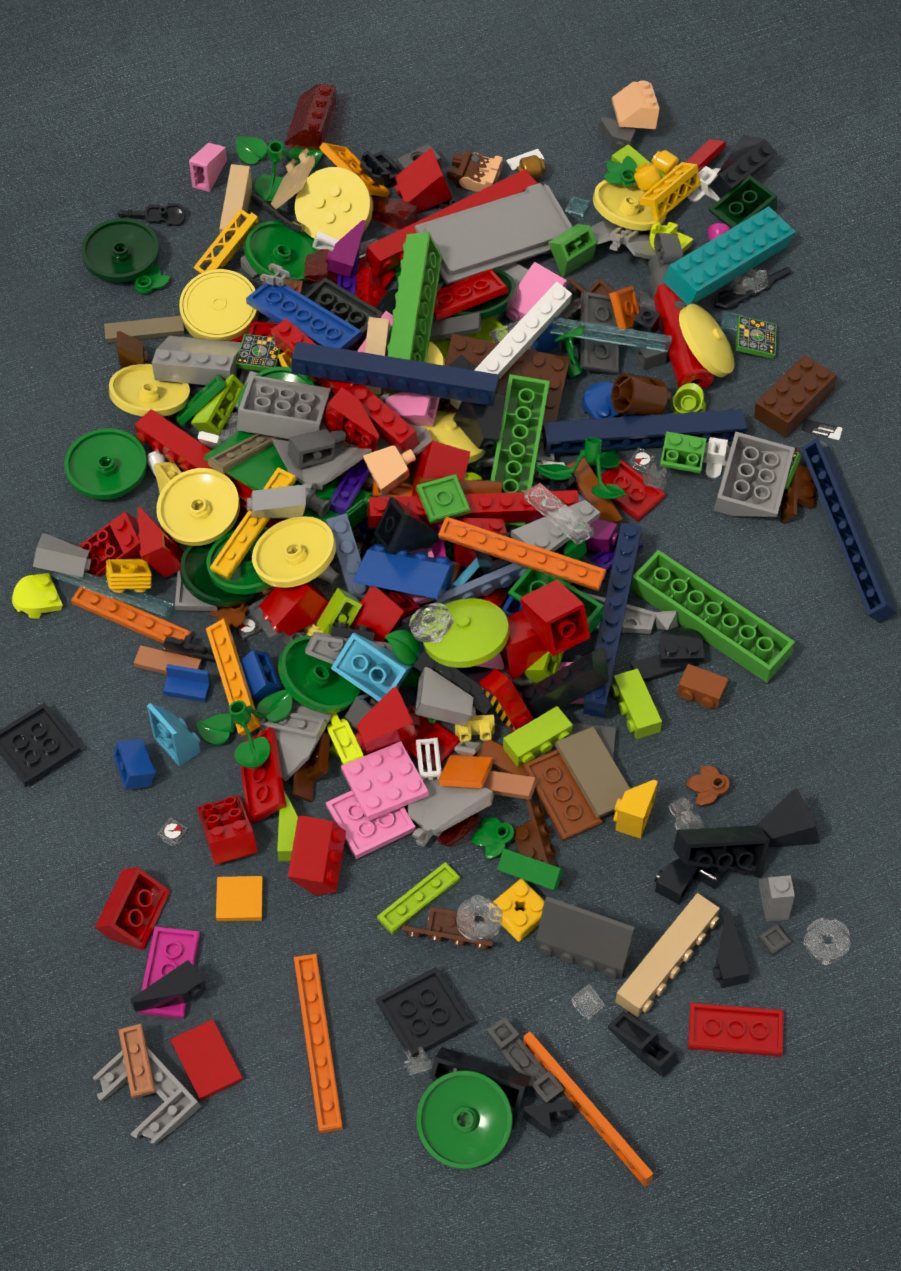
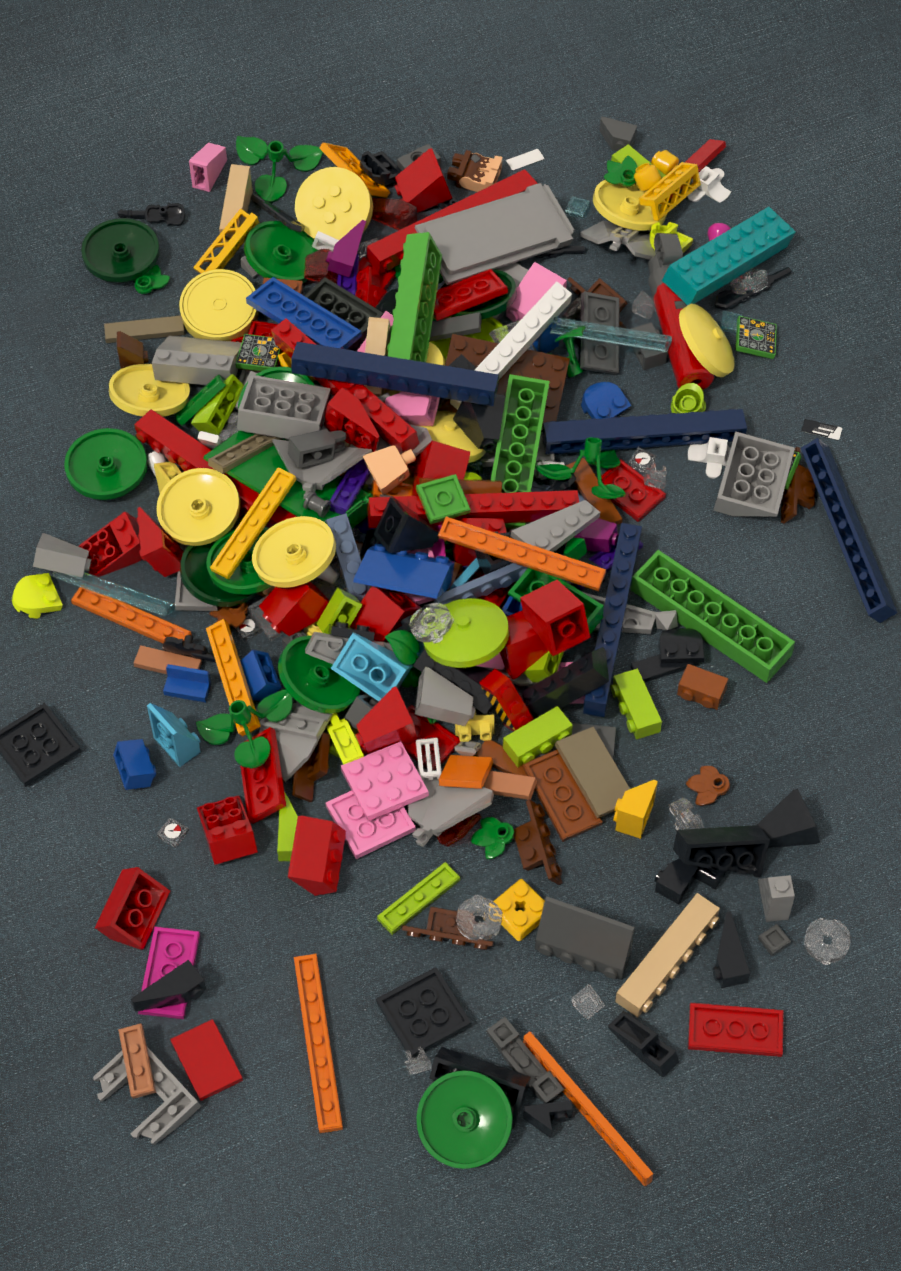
yellow brick [106,559,152,593] -> none
light orange tile [216,876,263,921] -> none
light grey slope [247,485,306,518] -> none
light grey piece [260,263,291,286] -> none
tan tile [271,148,315,209] -> none
clear red slope [285,83,336,150] -> none
green tile [497,848,564,891] -> none
pearl gold head [516,155,546,180] -> none
clear plate [524,483,594,545] -> none
bright green slope [548,224,597,277] -> none
orange tile [609,285,639,332] -> none
light nougat slope [611,81,659,129] -> none
reddish brown cylinder [611,373,671,416] -> none
black brick [632,306,660,342] -> none
bright green slope [660,431,707,473] -> none
black wedge [709,135,777,199] -> none
dark green slope [709,175,777,228] -> none
reddish brown brick [754,355,837,438] -> none

